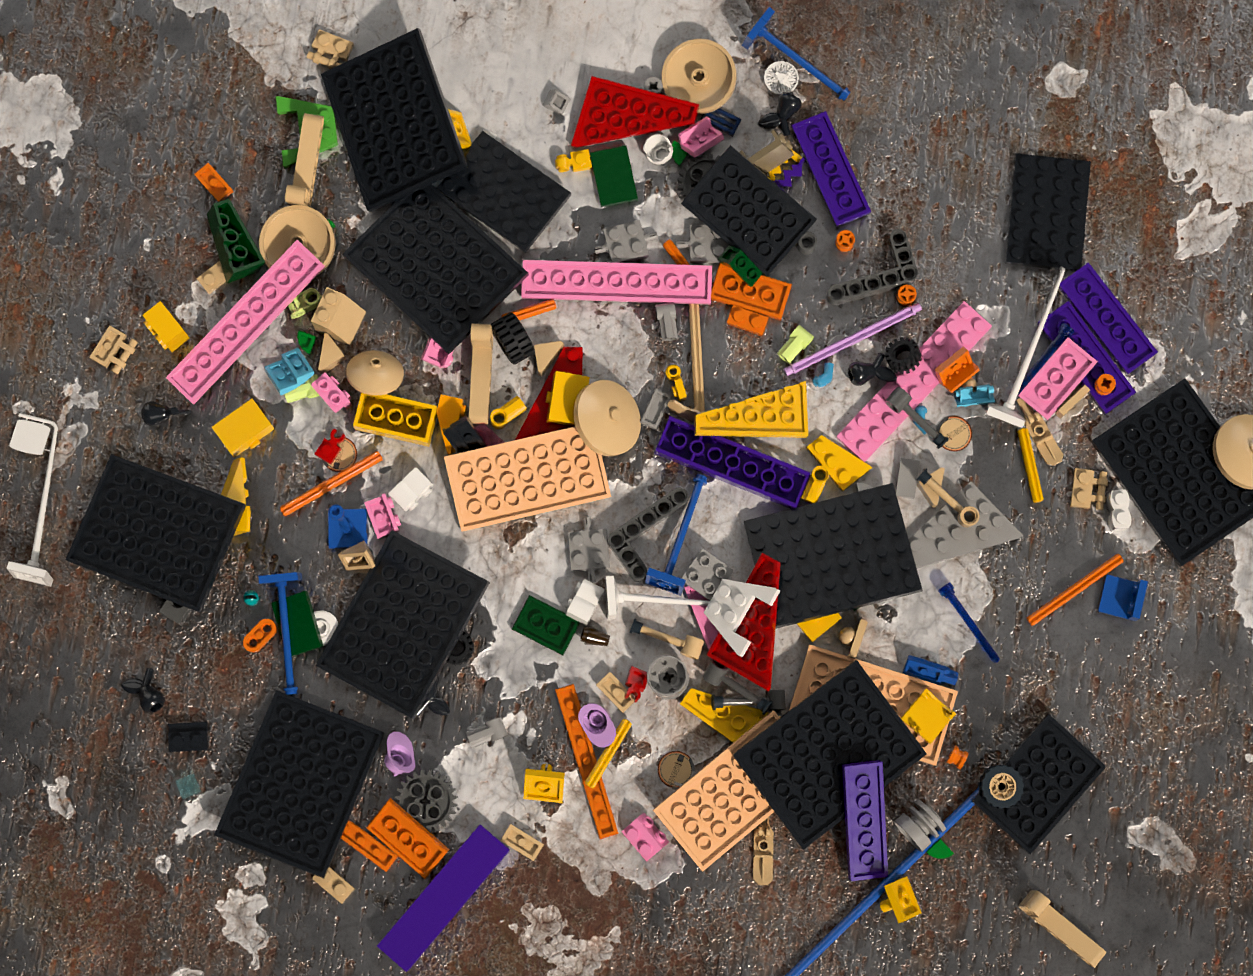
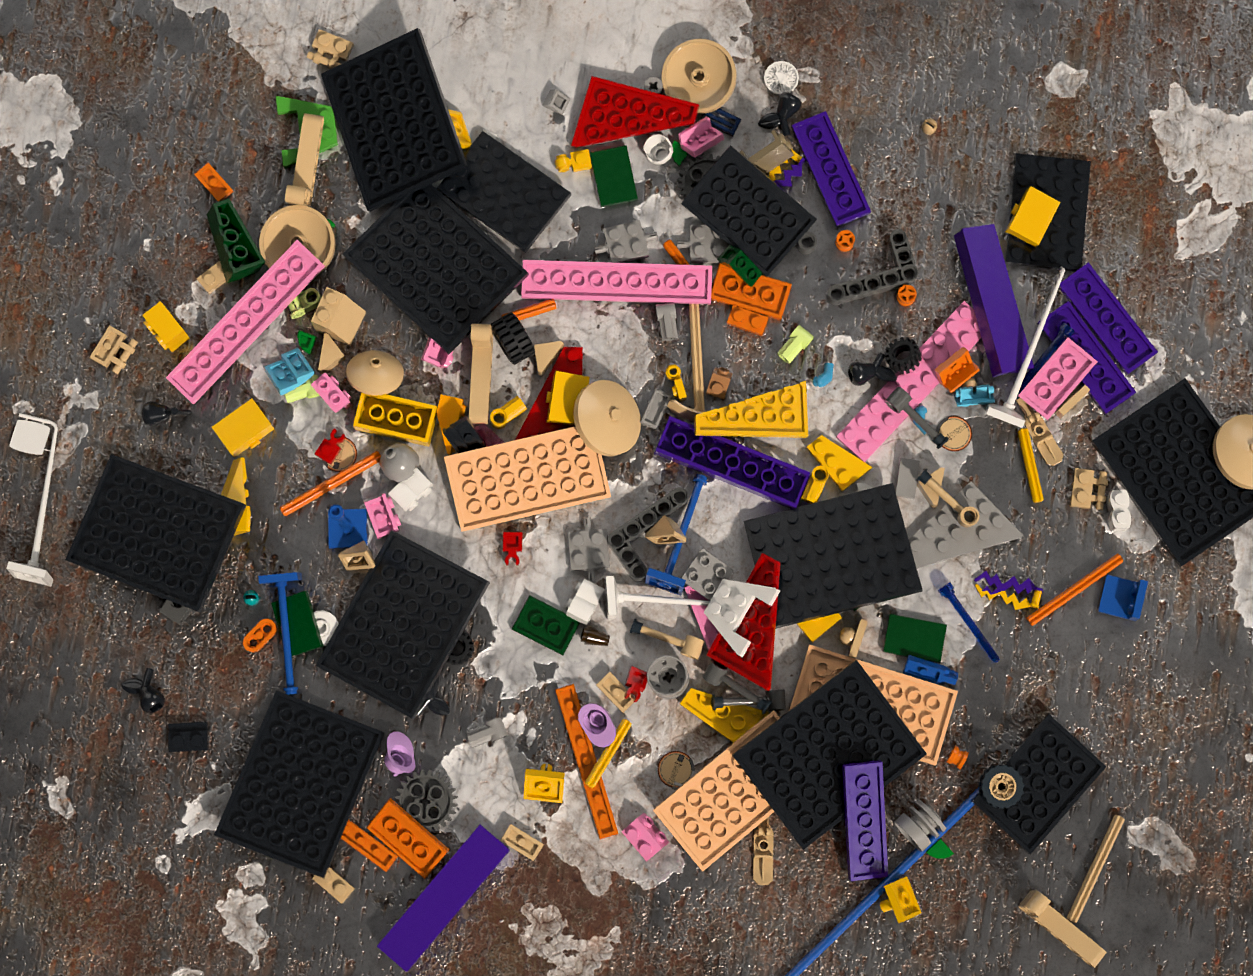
clear light blue tile [175,773,202,799] -> none
blue tile [742,7,851,101] -> none
lavender piece [783,303,922,376] -> none
yellow piece [901,688,956,744] -> none
orange wheel [1094,374,1116,396] -> none
none -> light grey cylinder [380,443,419,482]
none -> red plate [503,532,523,566]
none -> tan slope [645,515,686,545]
none -> medium nougat bracket [706,367,733,399]
none -> dark green tile [883,614,947,663]
none -> tan hinge [922,118,937,135]
none -> dark purple tile [953,224,1034,377]
none -> piece [974,571,1043,610]
none -> yellow container [1005,186,1060,247]
none -> tan axle [1067,815,1125,923]

